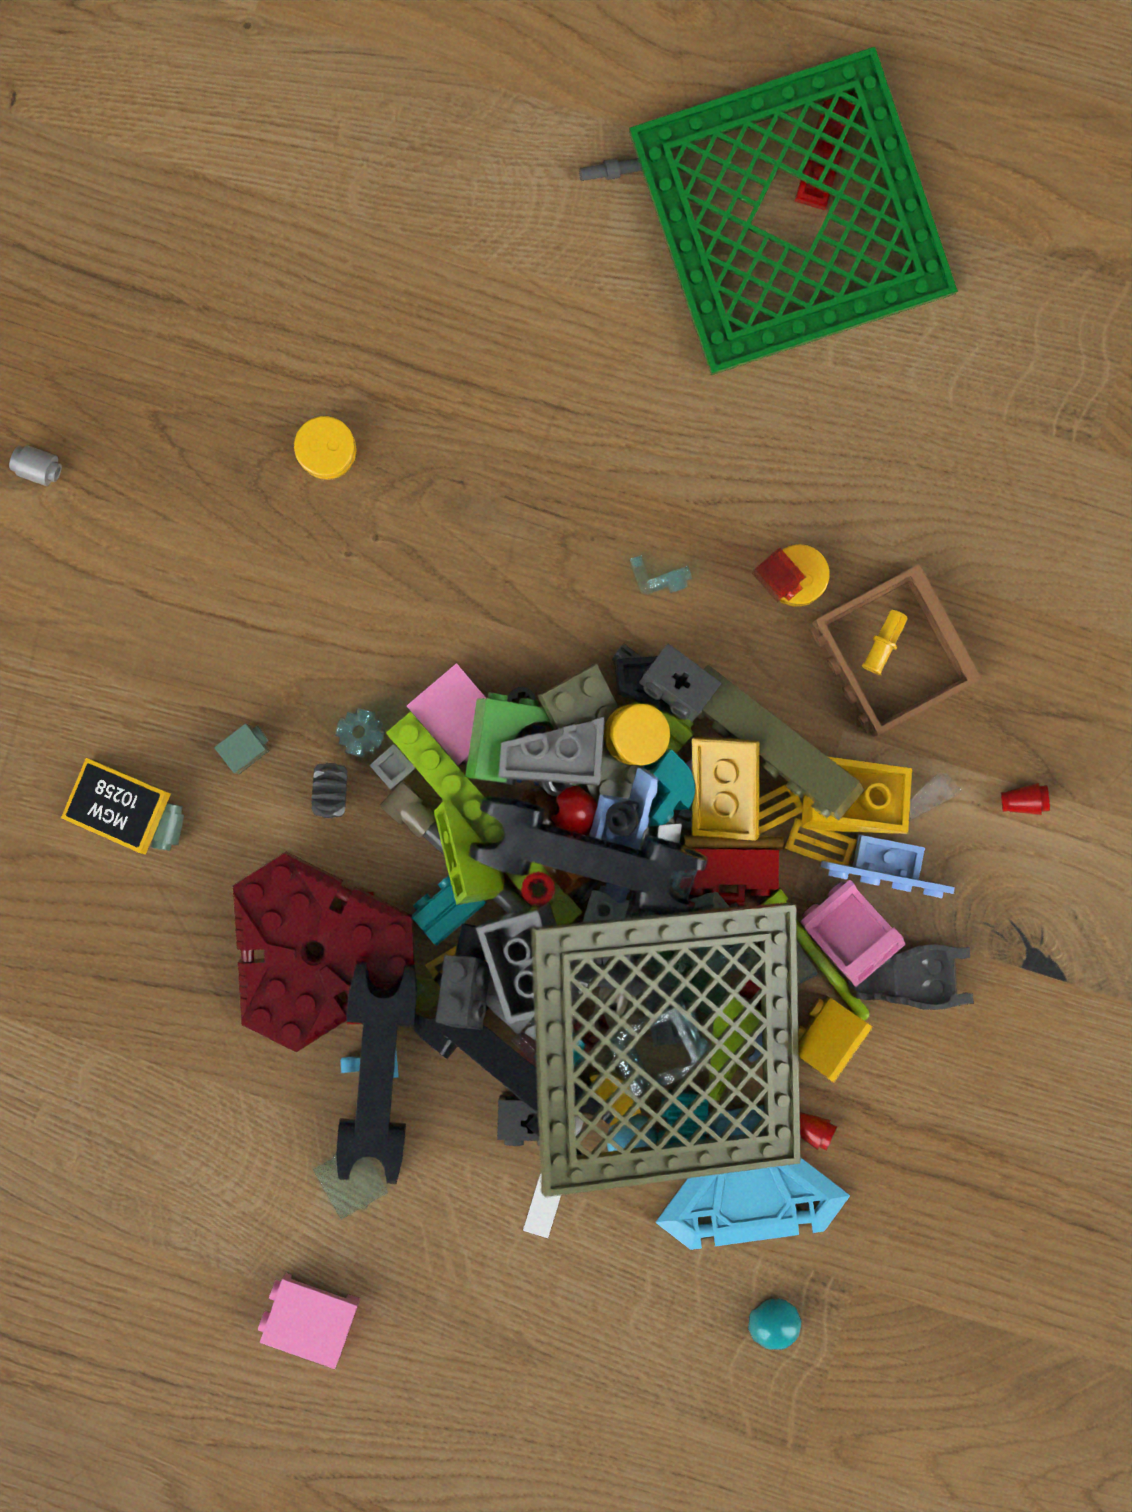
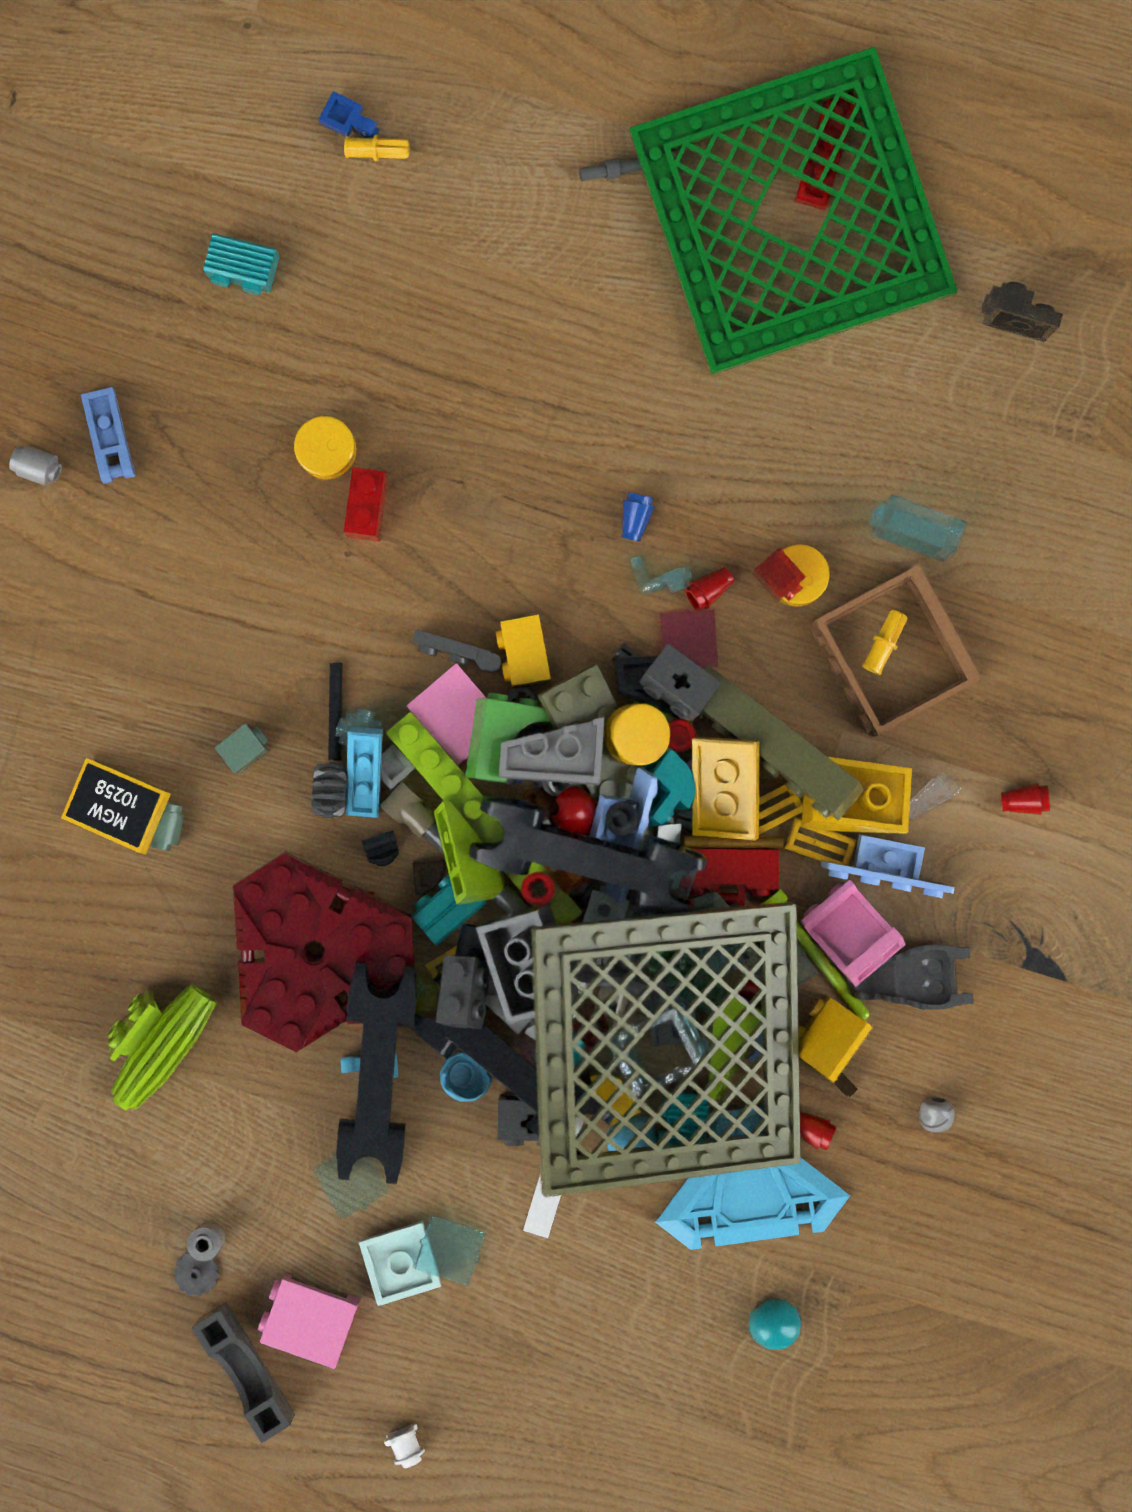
none -> medium blue plate [81,387,136,484]
none -> lime plate [107,983,217,1111]
none -> flat silver piece [173,1253,219,1296]
none -> light grey brick [187,1222,225,1261]
none -> dark grey arch [192,1302,295,1444]
none -> teal brick [203,233,280,295]
none -> blue plate [318,91,380,138]
none -> black bar [328,663,343,761]
none -> red brick [343,467,388,542]
none -> yellow axle [344,135,410,161]
none -> medium azure tile [346,726,383,818]
none -> light aqua plate [359,1221,442,1306]
none -> black plate [362,830,399,866]
none -> white brick [384,1423,425,1468]
none -> dark grey hinge [412,630,502,674]
none -> dark brown tile [413,860,446,895]
none -> clear light blue piece [414,1215,485,1286]
none -> medium azure hair [440,1052,492,1102]
none -> yellow brick [495,615,551,688]
none -> blue cone [622,492,655,542]
none -> clear pink piece [661,609,718,668]
none -> red tile [668,719,696,752]
none -> red cone [684,567,735,611]
none -> dark brown tile [834,1072,858,1097]
none -> clear light blue window [869,494,967,562]
none -> light grey piece [918,1097,955,1133]
none -> clear smoke plate [981,282,1063,342]

